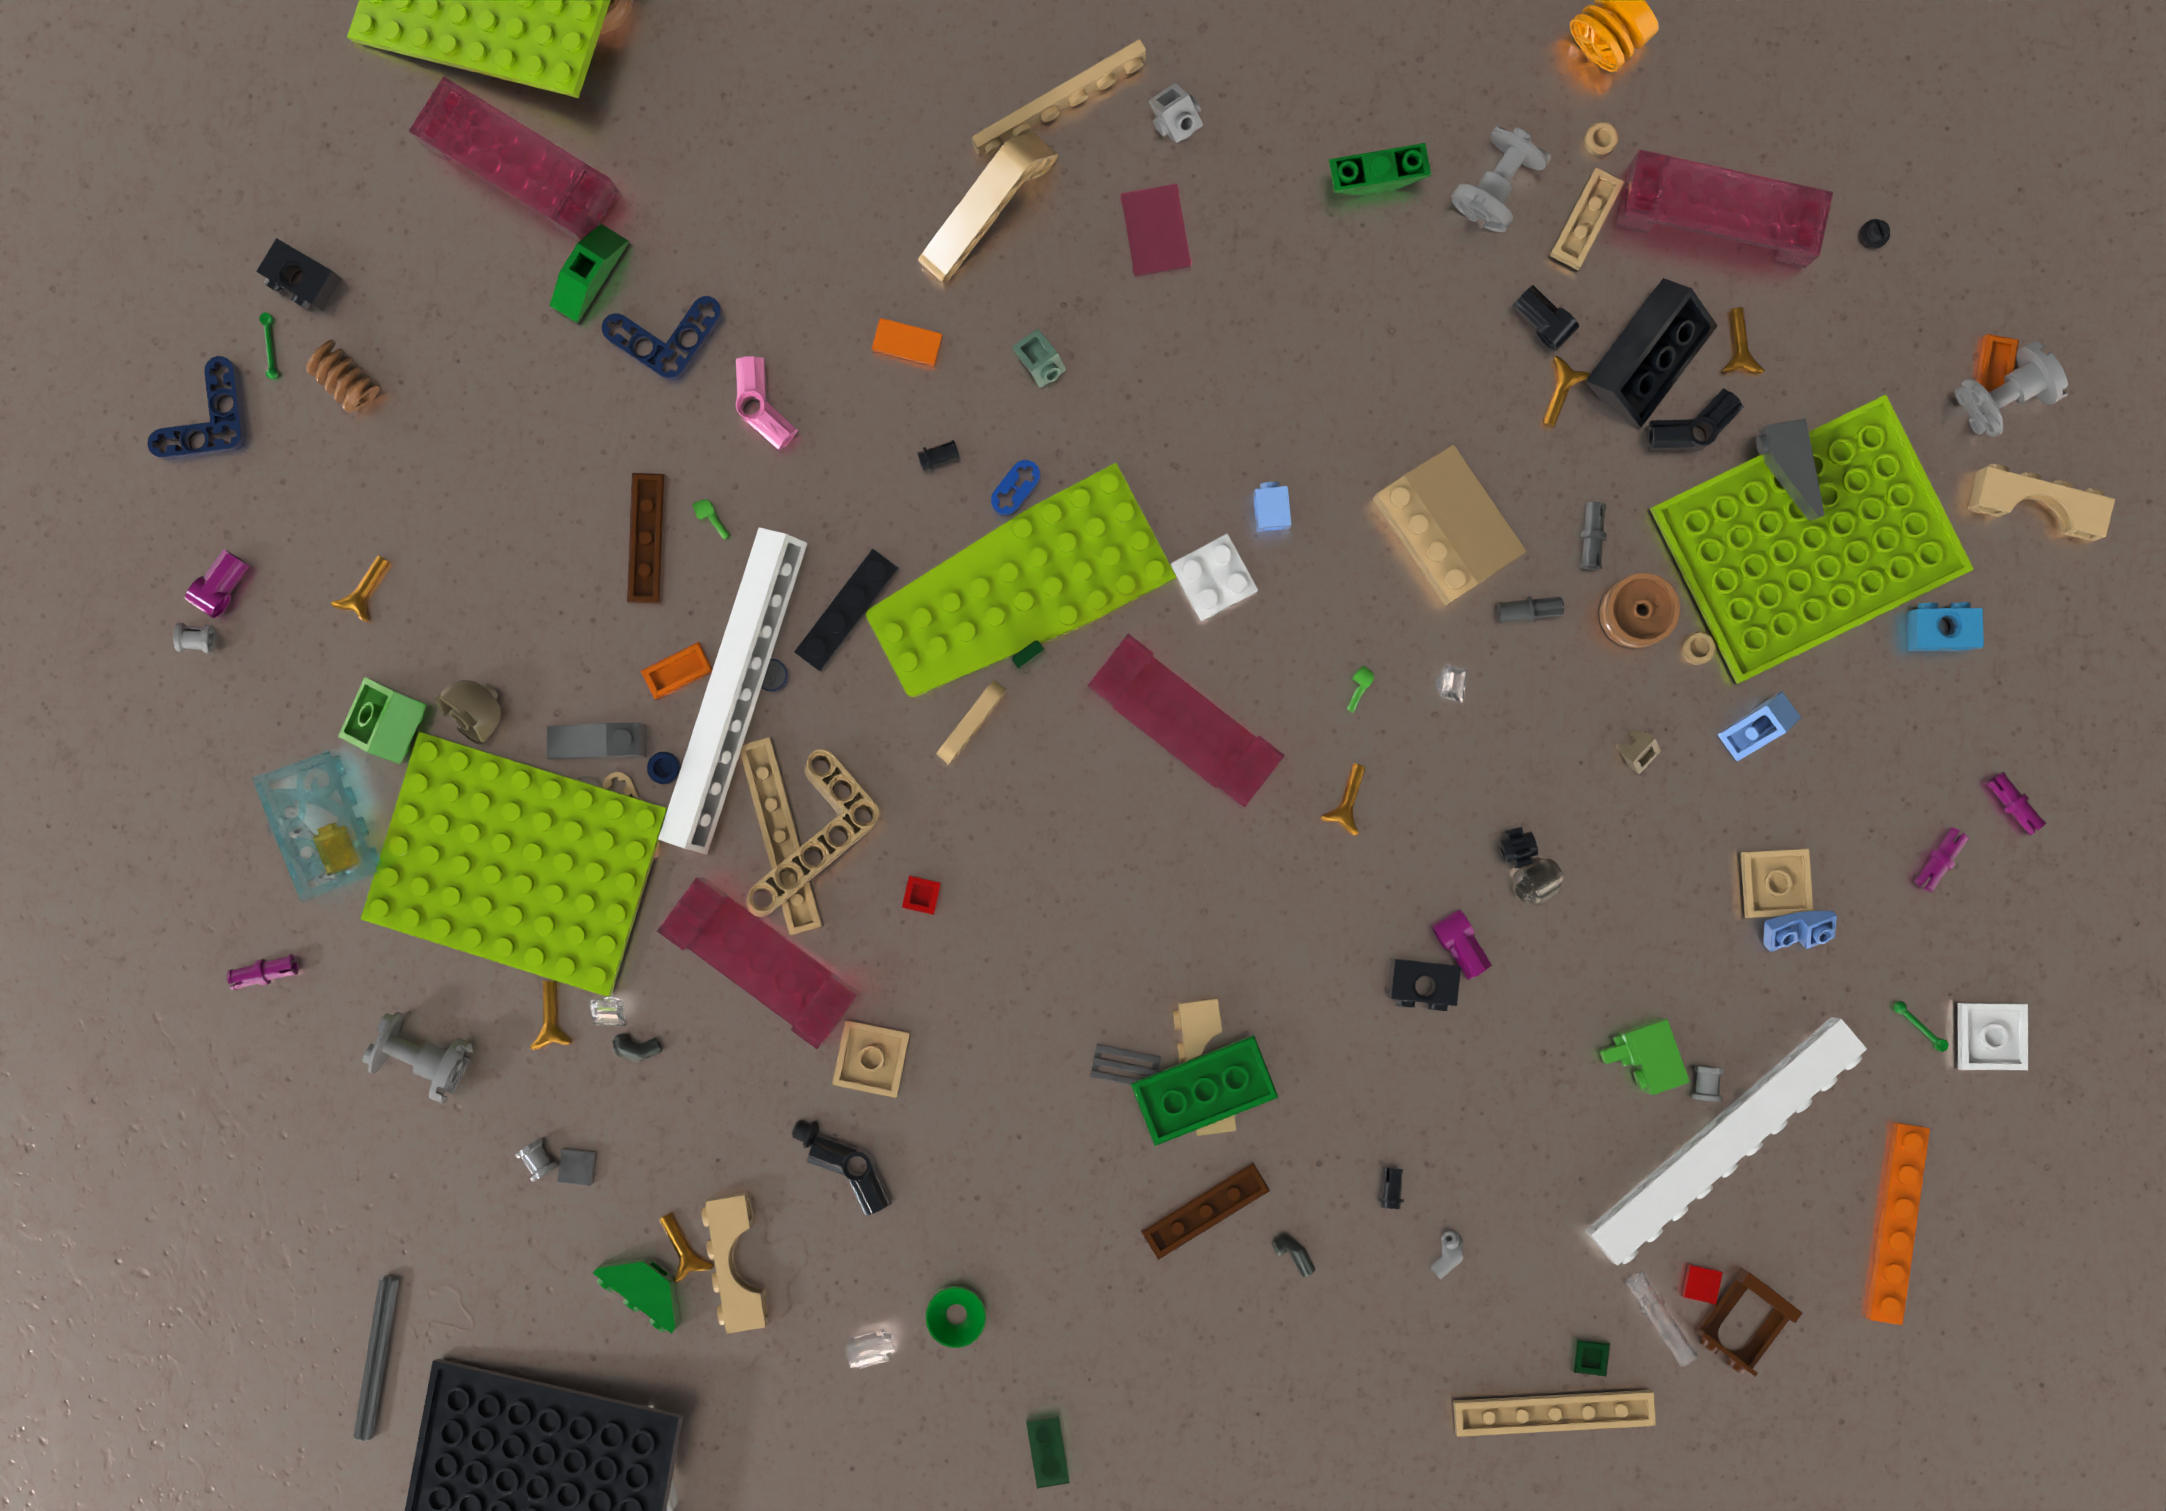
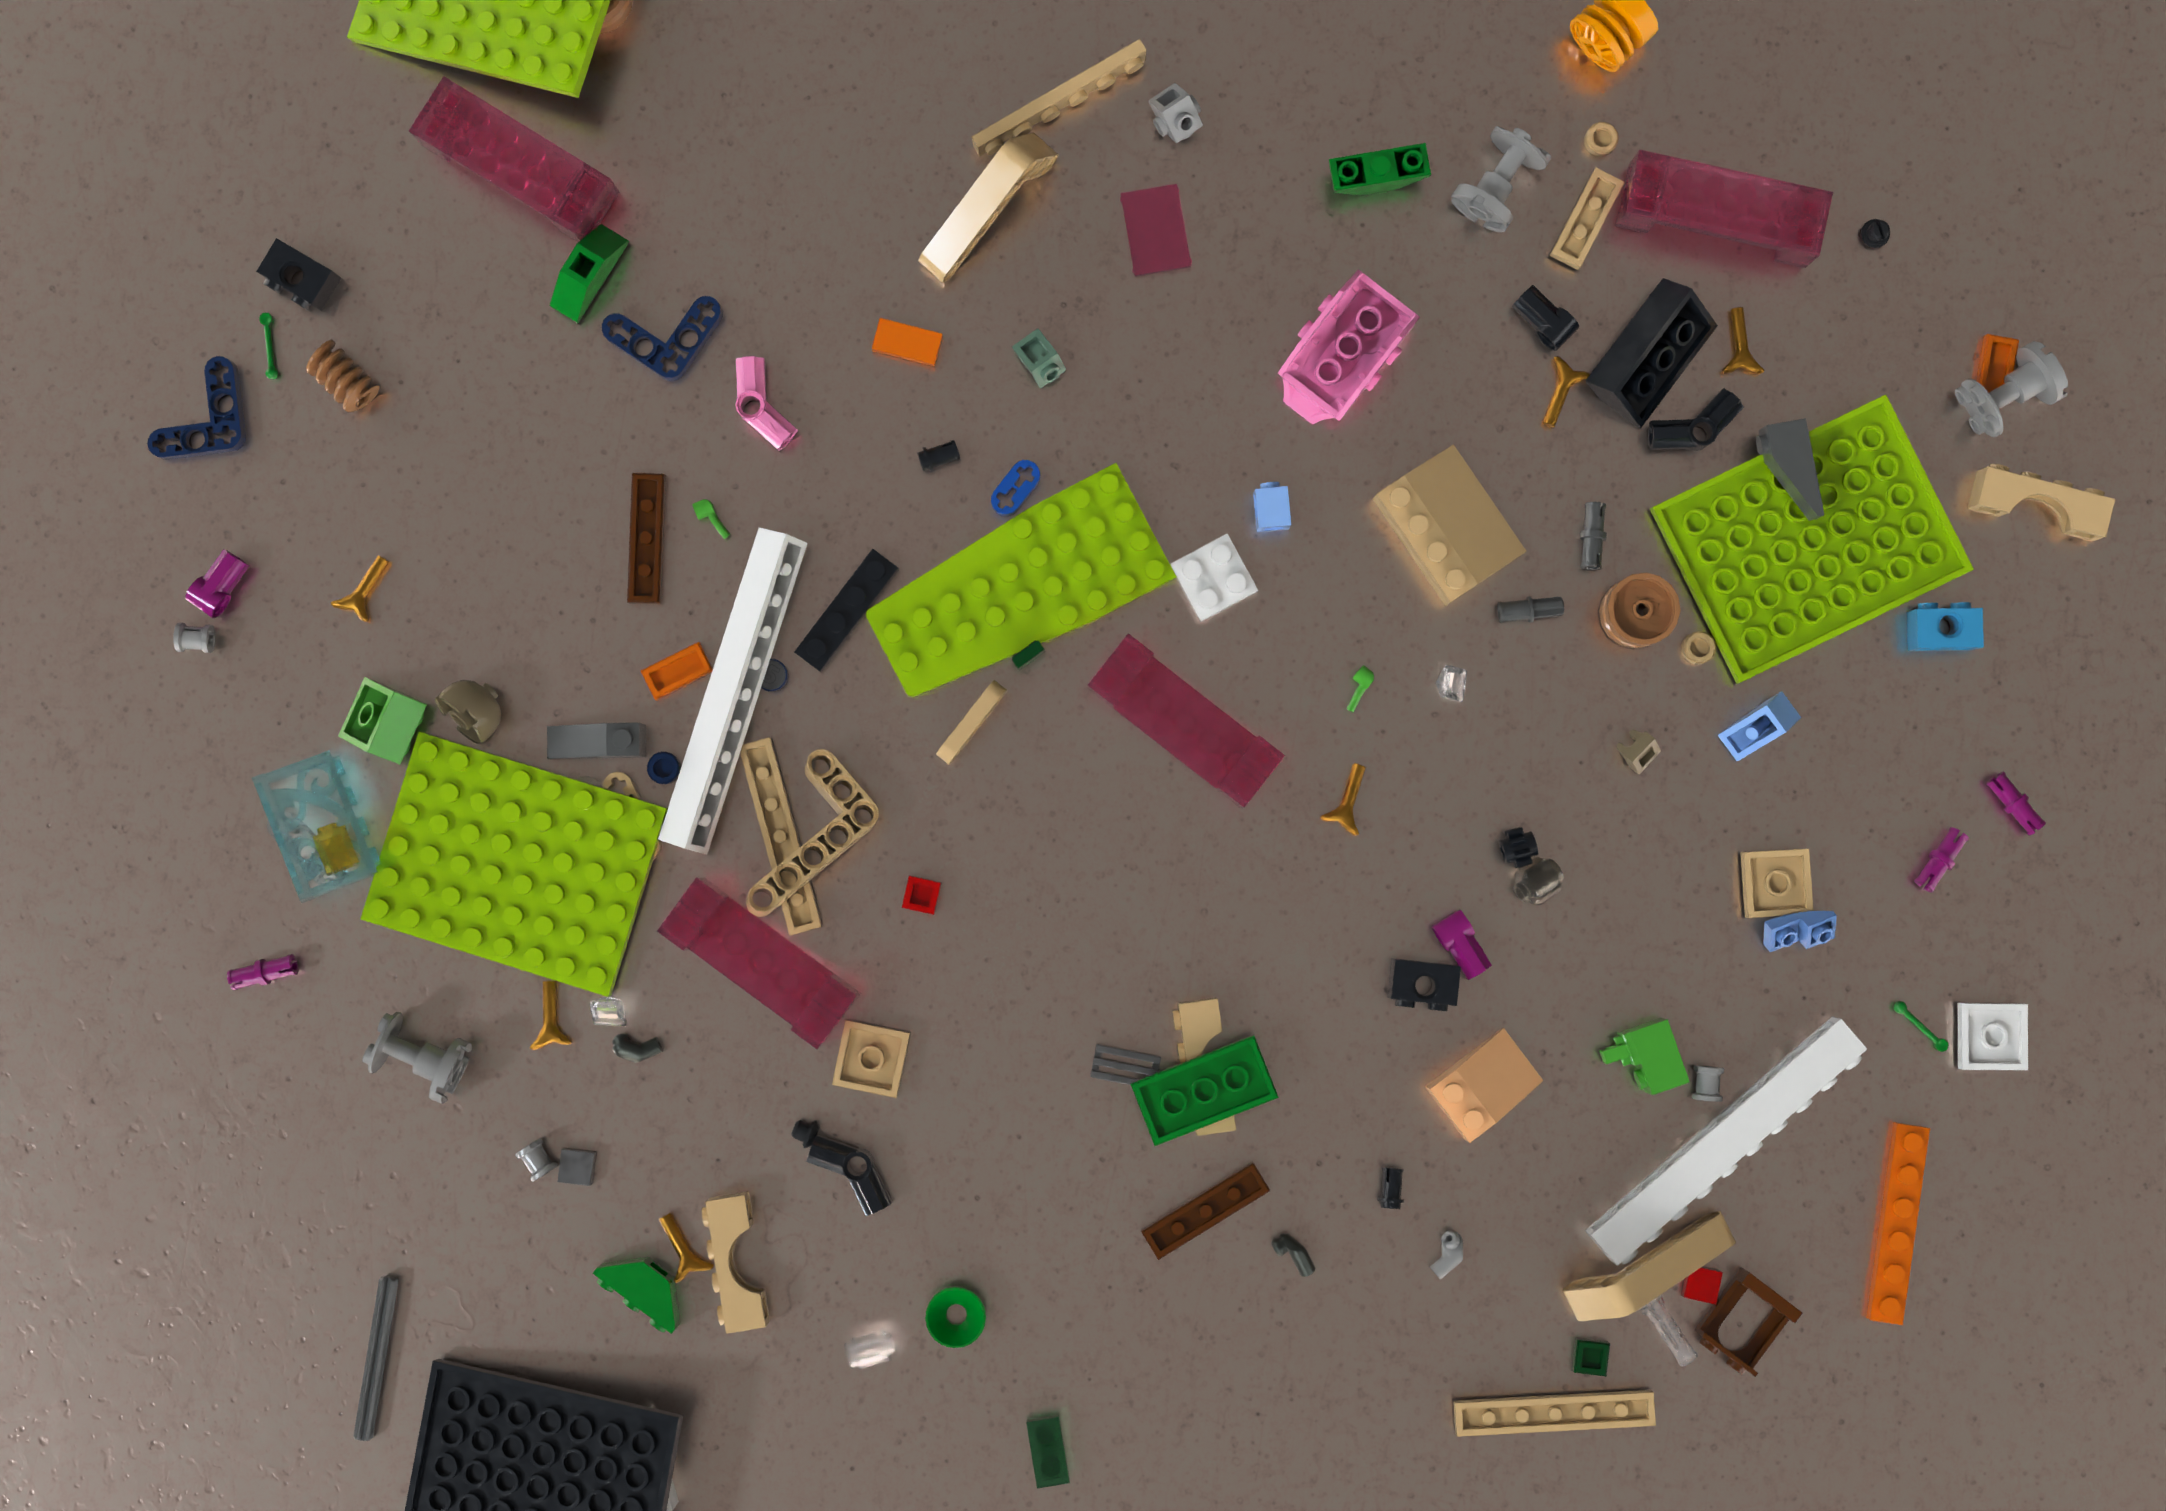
none -> bright pink slope [1278,269,1420,424]
none -> light nougat slope [1425,1028,1543,1143]
none -> tan beam [1563,1211,1736,1321]

